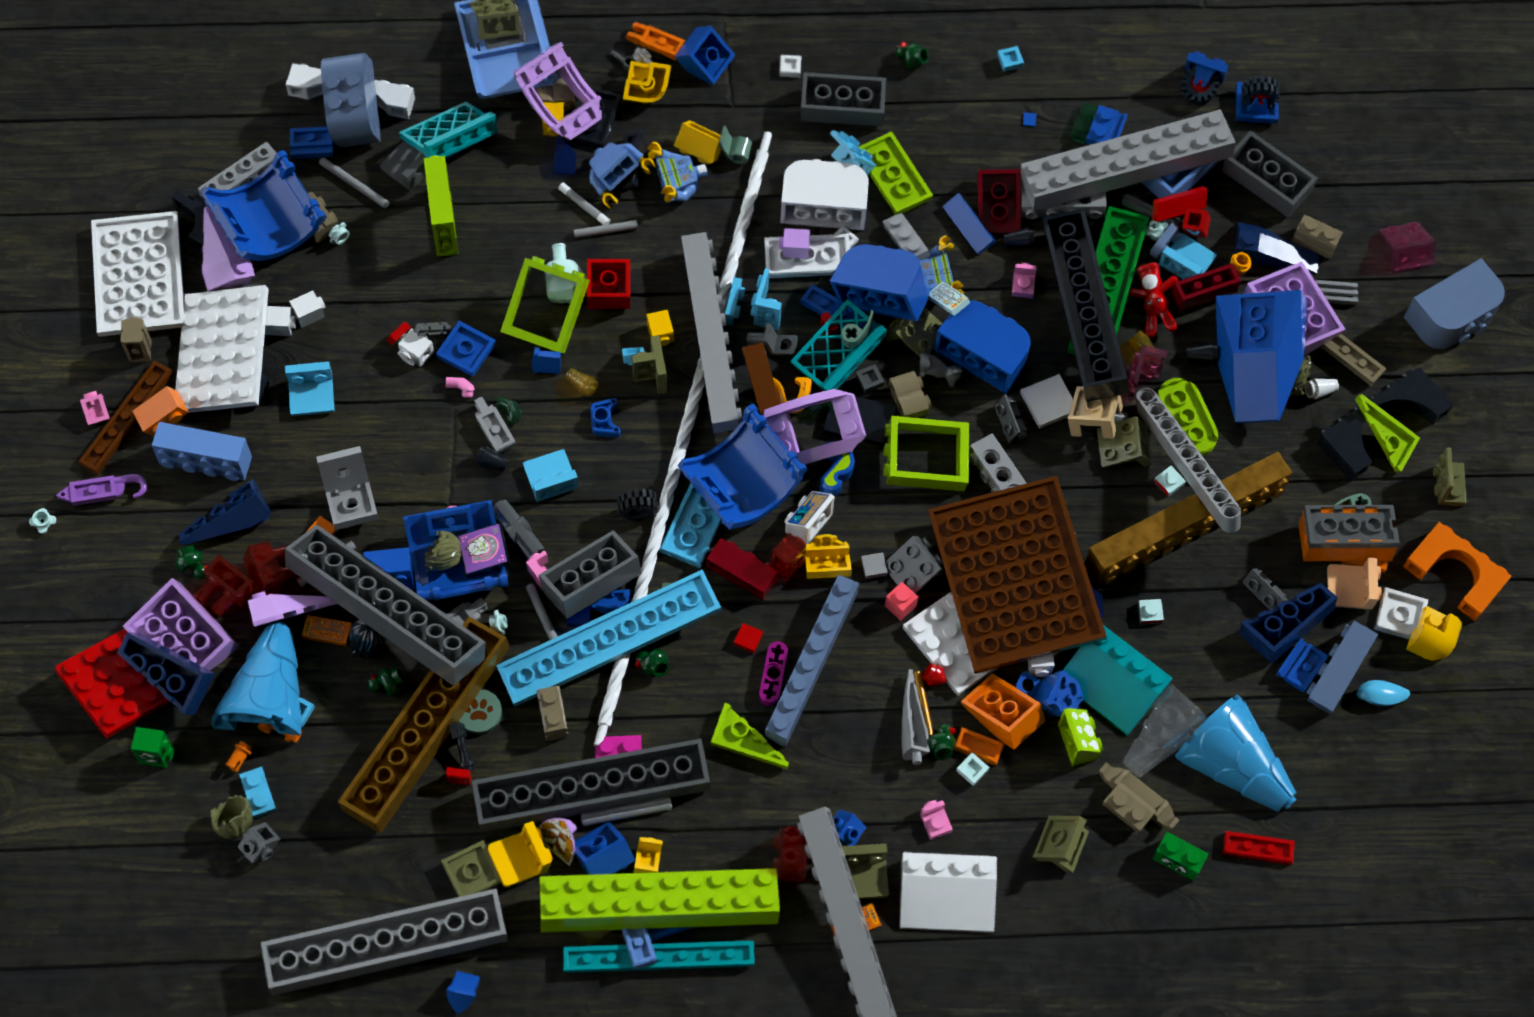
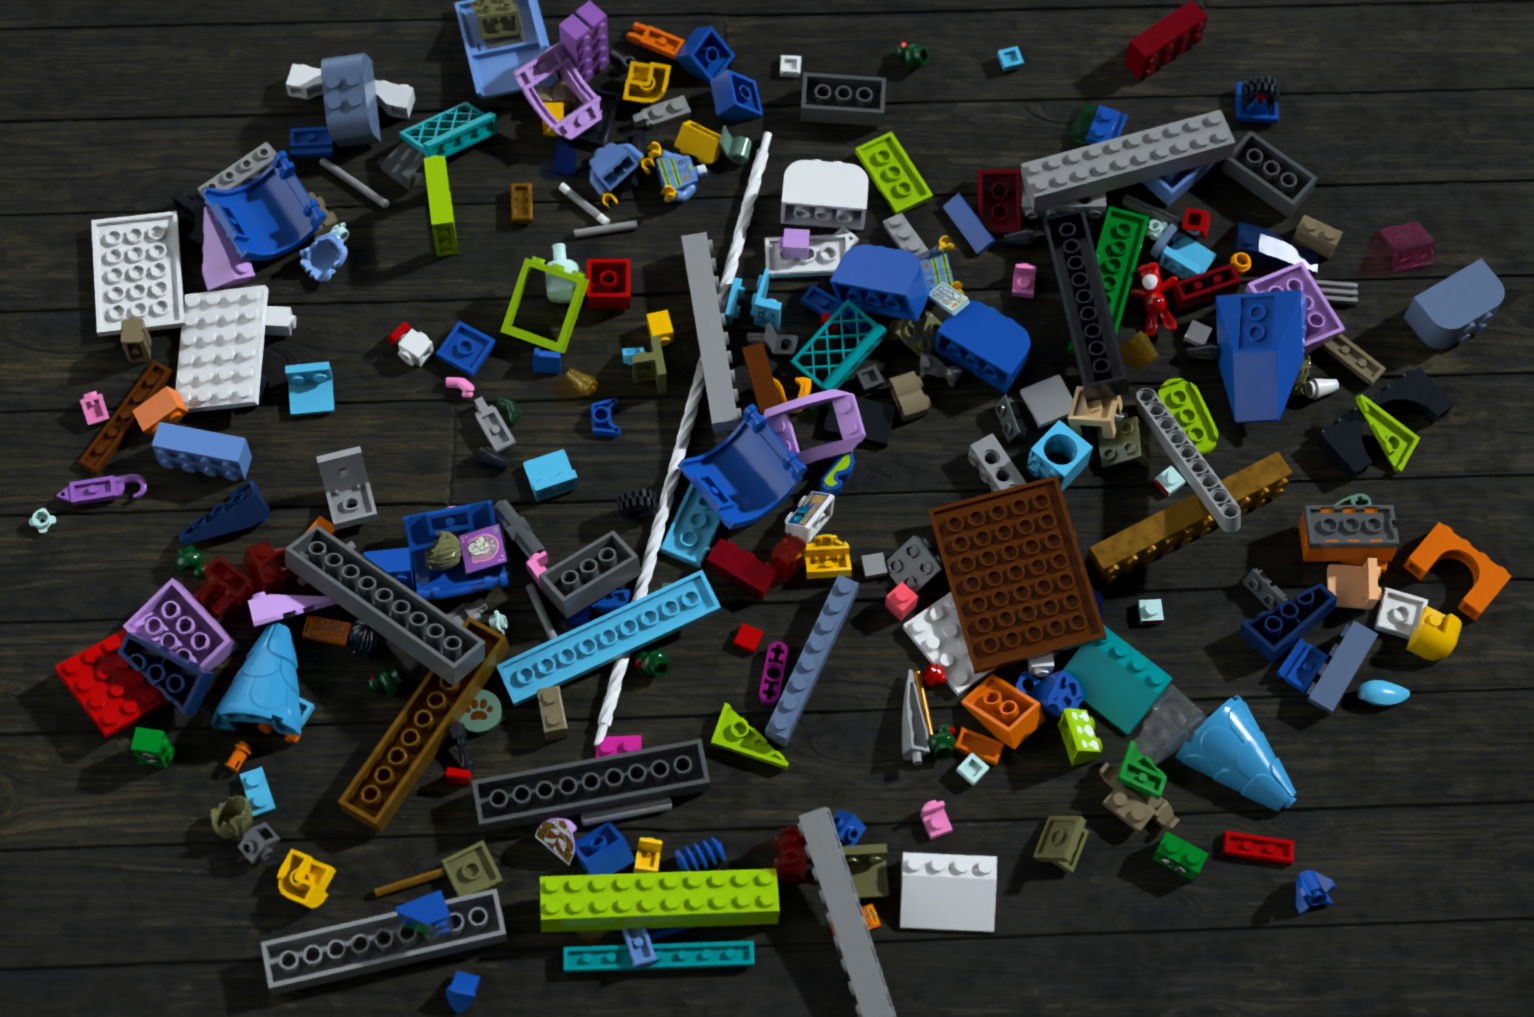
white brick [290,291,326,328] -> none
dark grey axle [414,322,451,336] -> none
yellow bracket [487,821,552,887] -> none
light grey plate [632,47,652,64] -> none
medium azure bracket [830,130,876,175] -> none
sand green panel [842,309,874,349] -> none
lime window [883,416,969,491] -> none
blue window [1023,112,1036,127] -> none
clear pink bracket [1127,345,1168,402] -> none
red tile [1152,186,1208,222] -> none
plate [1181,51,1229,105] -> none
olive bracket [1433,447,1467,506] -> none
none -> yellow brick [277,849,336,908]
none -> light blue hair [299,232,348,282]
none -> pearl gold bar [374,868,445,898]
none -> blue slope [395,890,454,938]
none -> pearl gold plate [511,183,533,224]
none -> medium lavender piece [559,0,609,82]
none -> light grey hinge [633,95,691,129]
none -> blue piece [674,837,726,872]
none -> blue slope [710,69,763,122]
none -> medium azure brick [1026,420,1093,491]
none -> green wing [1116,740,1167,800]
none -> dark red brick [1124,0,1208,80]
none -> white tile [1183,320,1212,346]
none -> blue brick [1295,870,1336,915]

